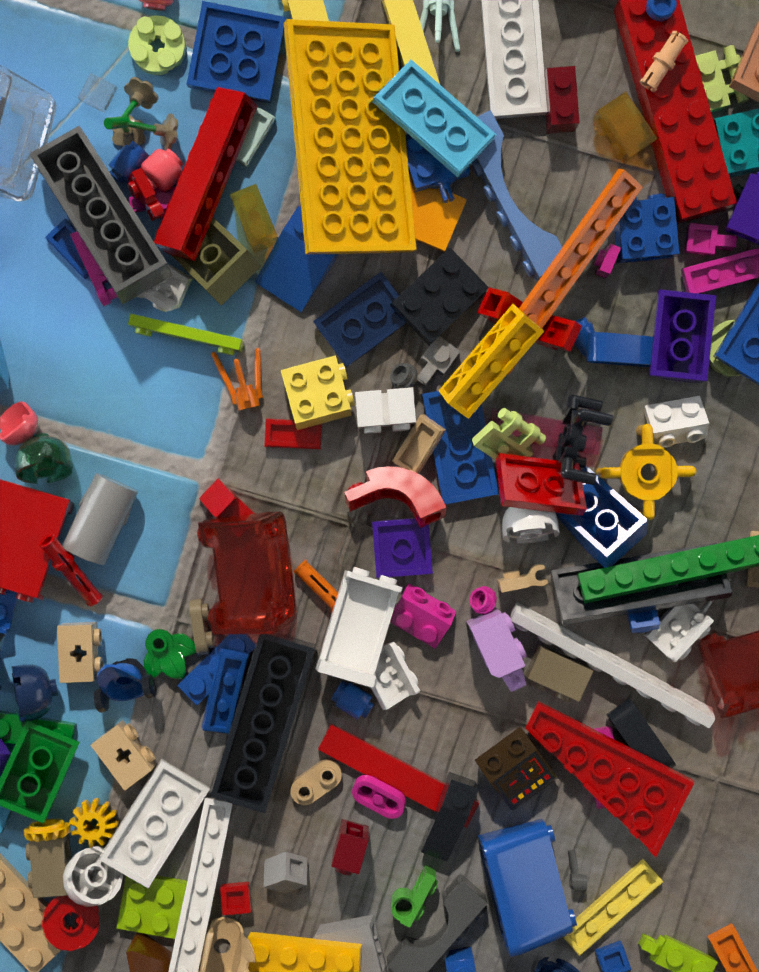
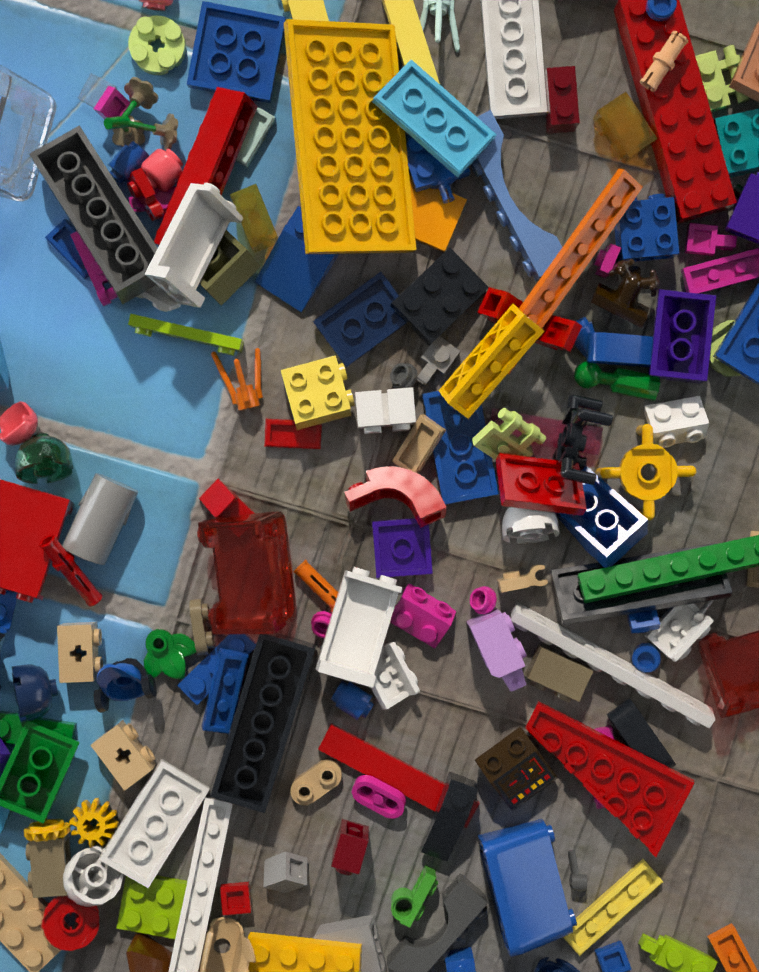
none -> dark pink plate [94,86,130,120]
none -> white panel [145,183,244,308]
none -> dark pink plate [311,611,332,638]
none -> green piece [574,361,660,401]
none -> dark brown piece [591,259,660,328]
none -> blue tile [632,643,661,673]

